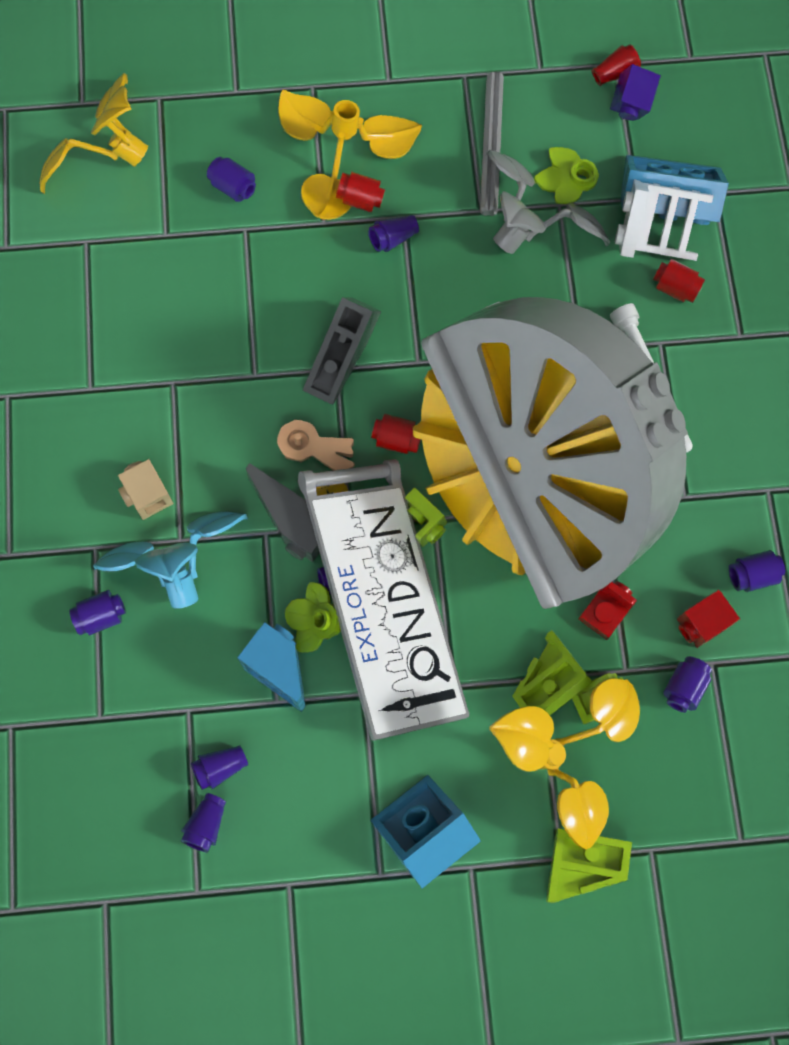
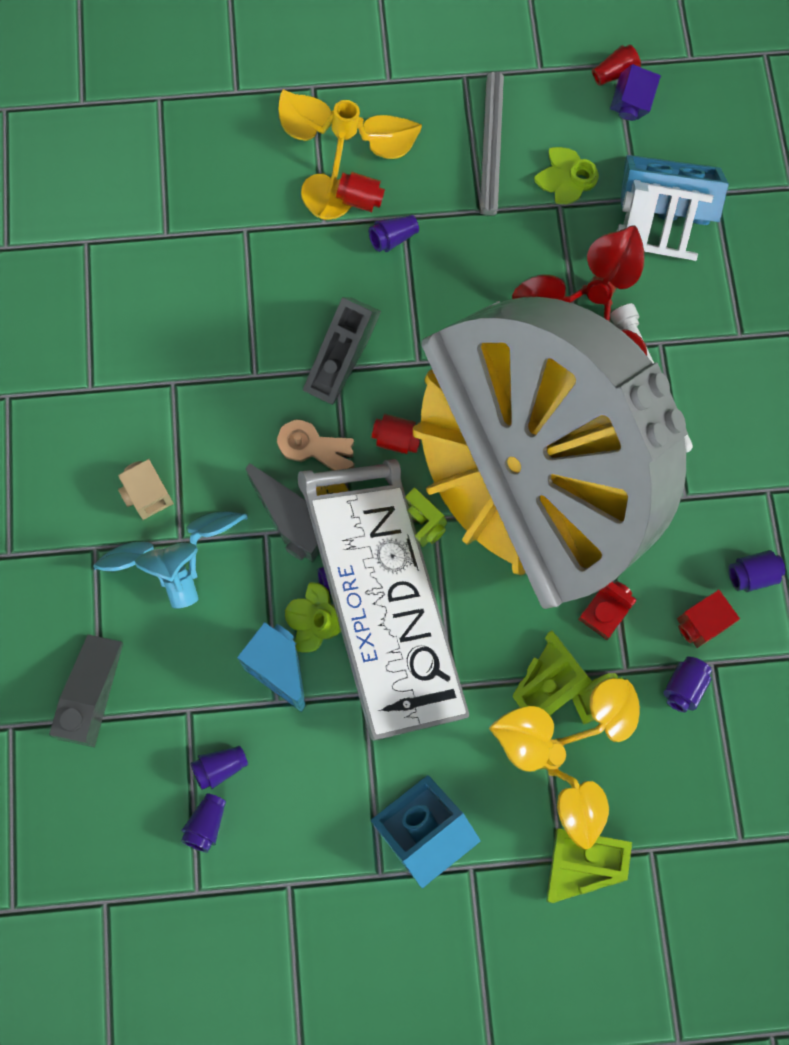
yellow plant [40,73,148,194] -> none
dark purple brick [69,590,126,636] -> none
dark purple brick [207,157,256,202] -> none
light grey plant [486,150,610,254] -> none
red brick [653,259,705,303] -> none
none -> dark grey slope [49,634,123,748]
none -> red plant [512,225,647,356]

